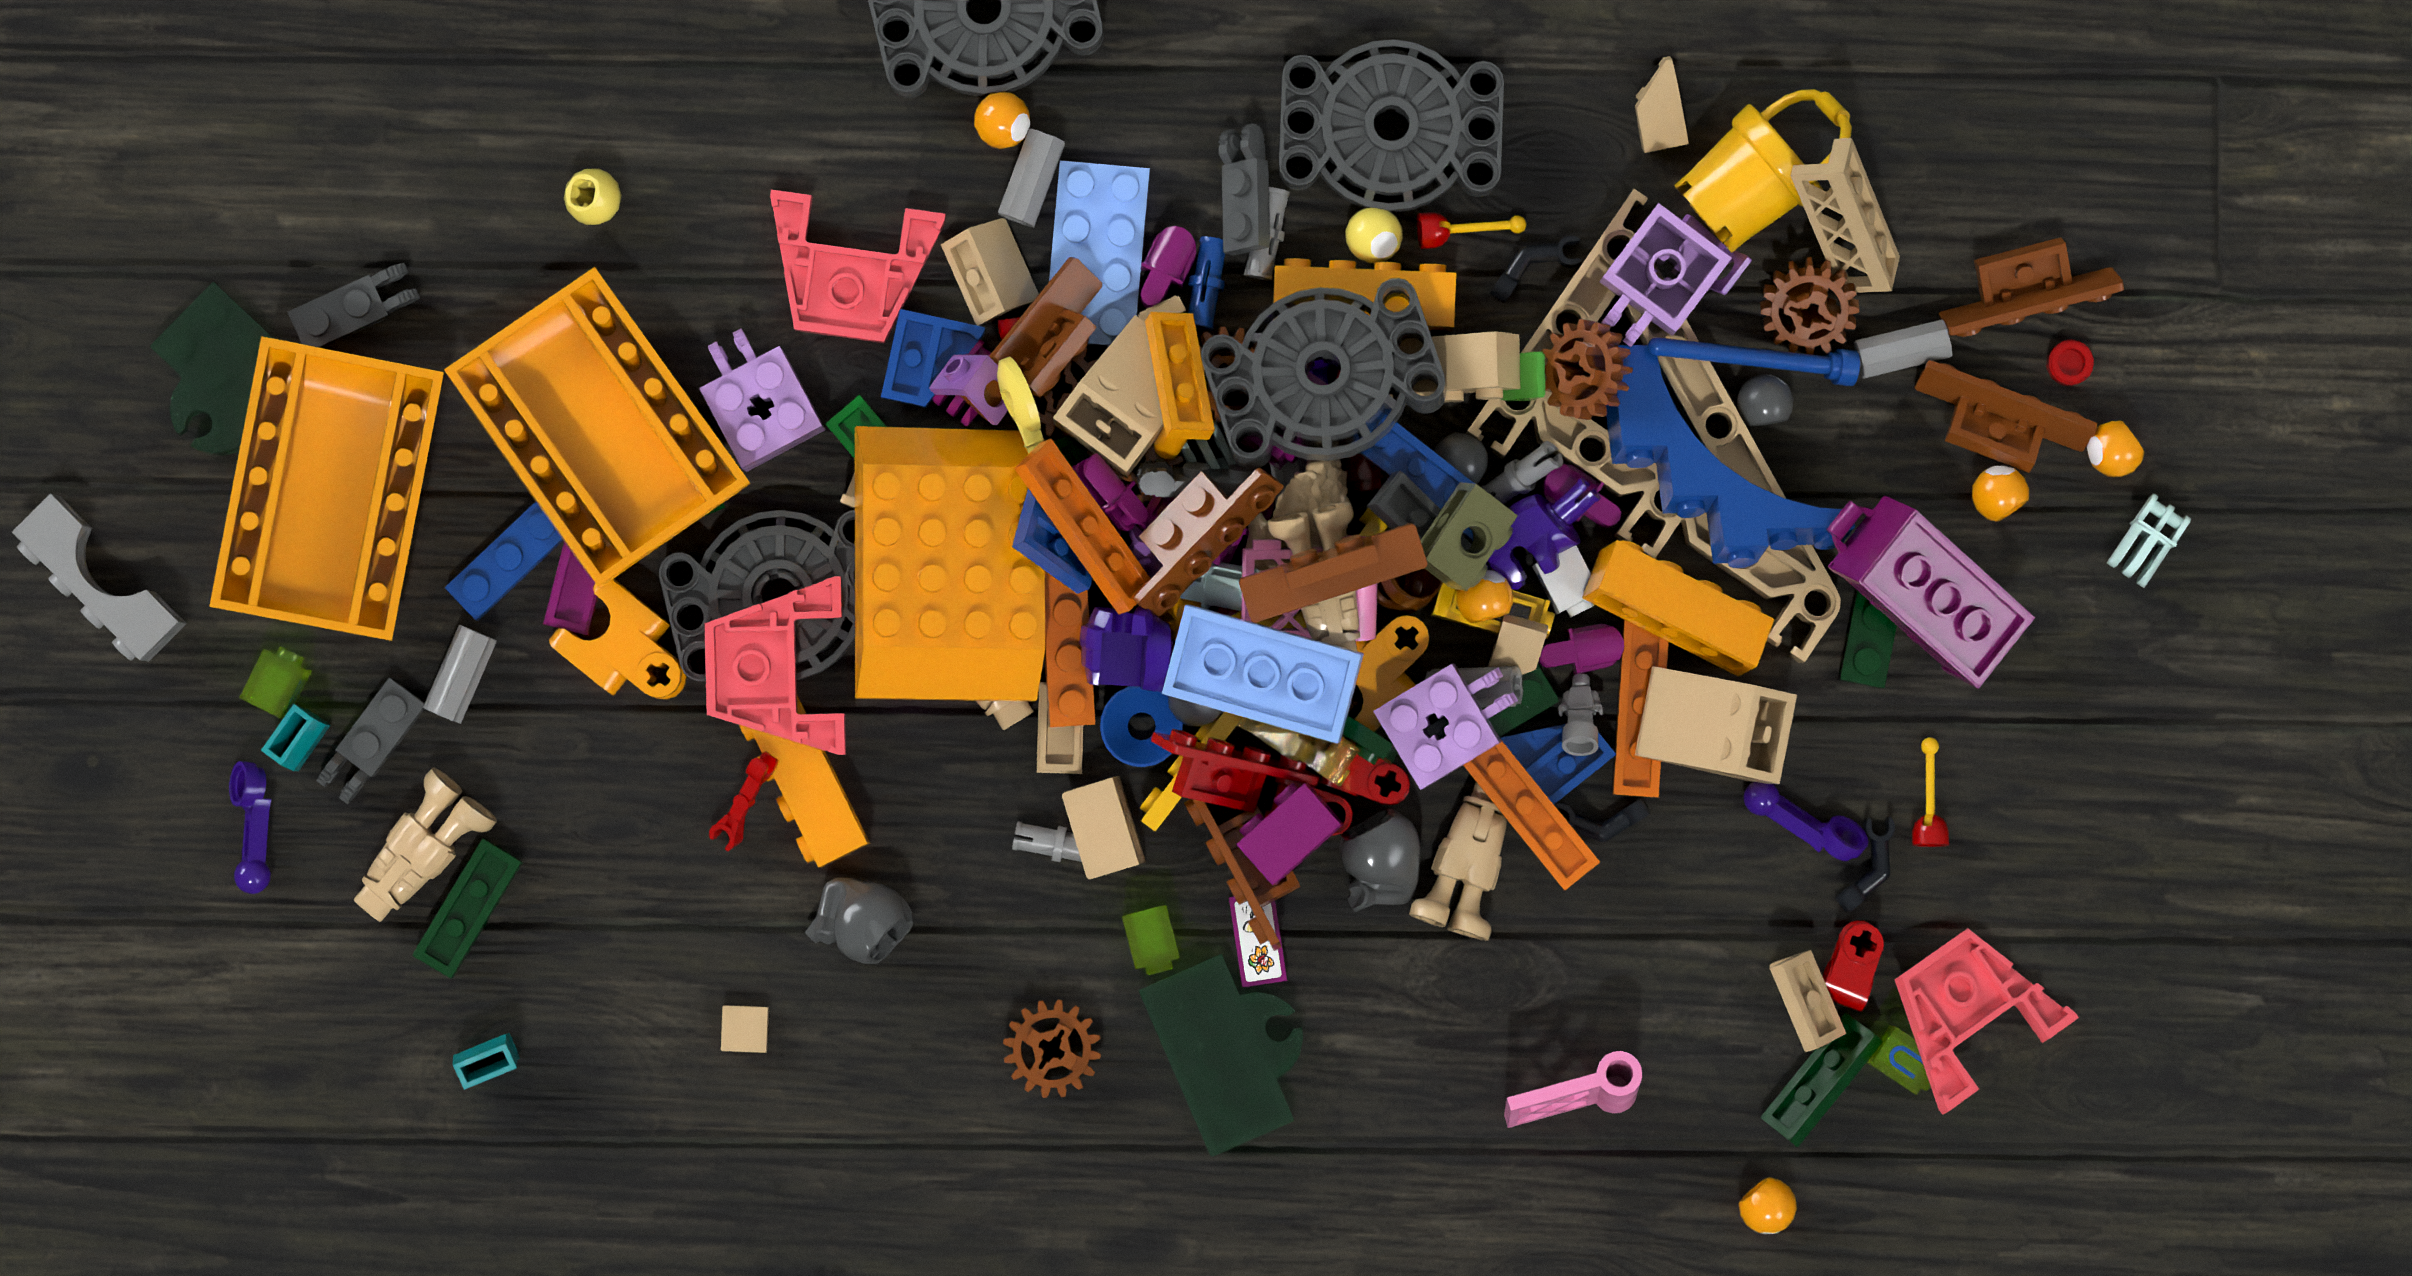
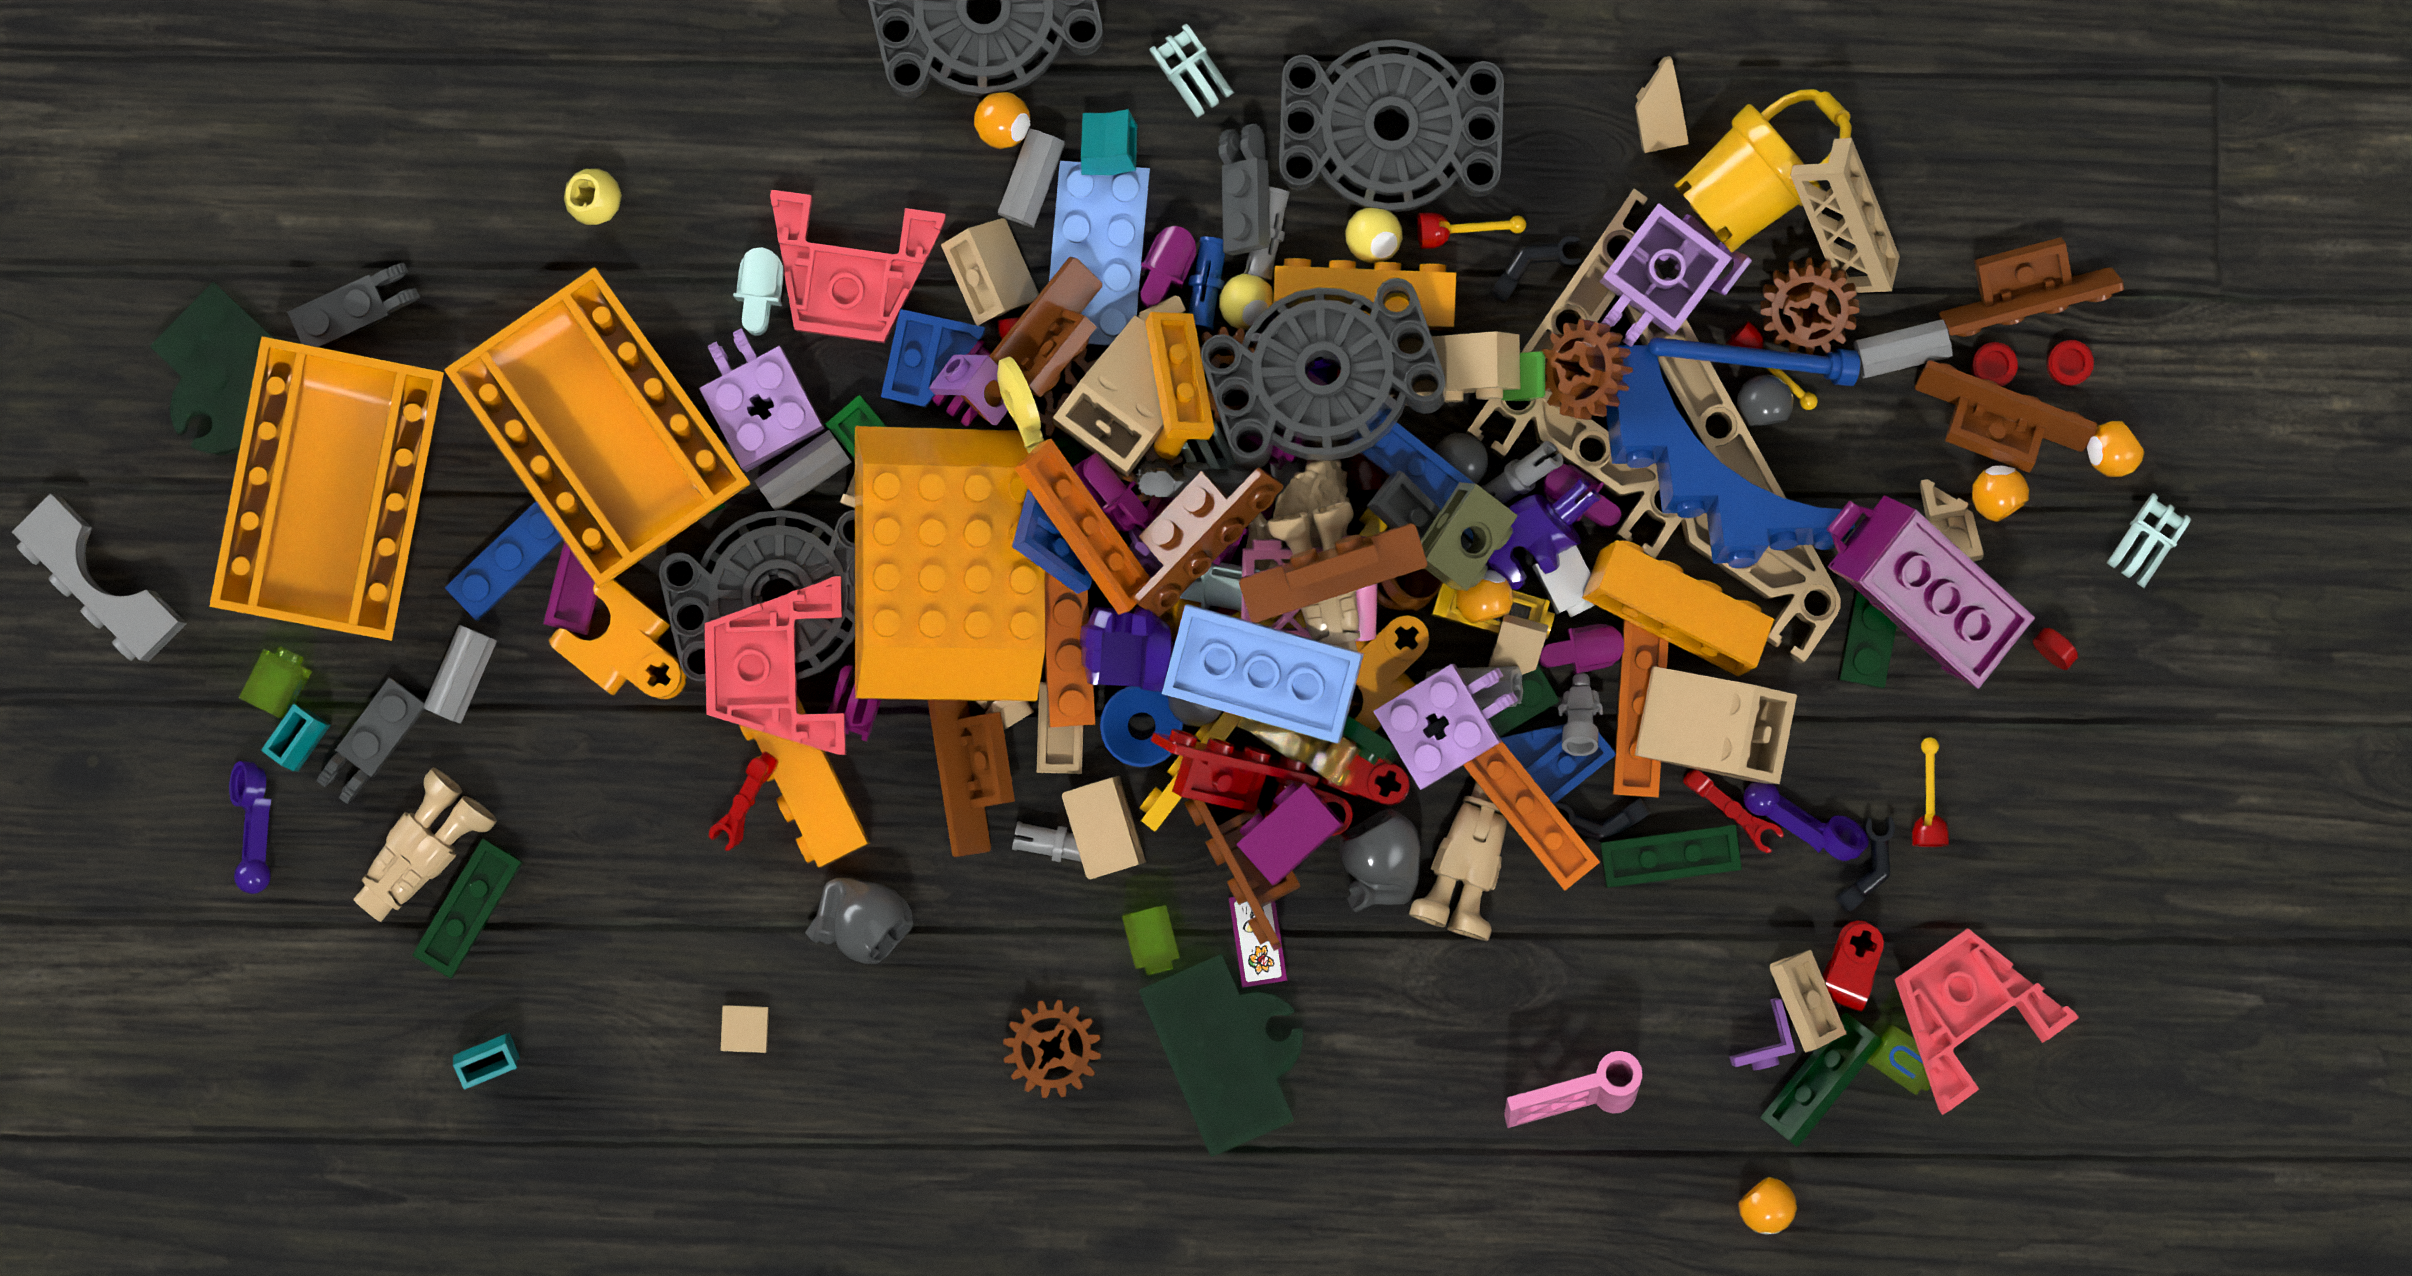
none -> light aqua arm [733,247,784,336]
none -> light grey axle [754,430,851,511]
none -> magenta arm [826,666,882,742]
none -> dark orange bracket [928,700,1015,857]
none -> teal piece [1081,109,1138,175]
none -> light aqua arm [1149,24,1234,118]
none -> light yellow piece [1219,274,1274,330]
none -> dark green plate [1599,825,1742,888]
none -> red piece [1683,769,1784,853]
none -> hinge [1725,321,1818,410]
none -> medium lavender bracket [1729,998,1795,1071]
none -> tan slope [1920,479,1984,562]
none -> red tile [1970,342,2018,387]
none -> red tile [2033,628,2078,670]

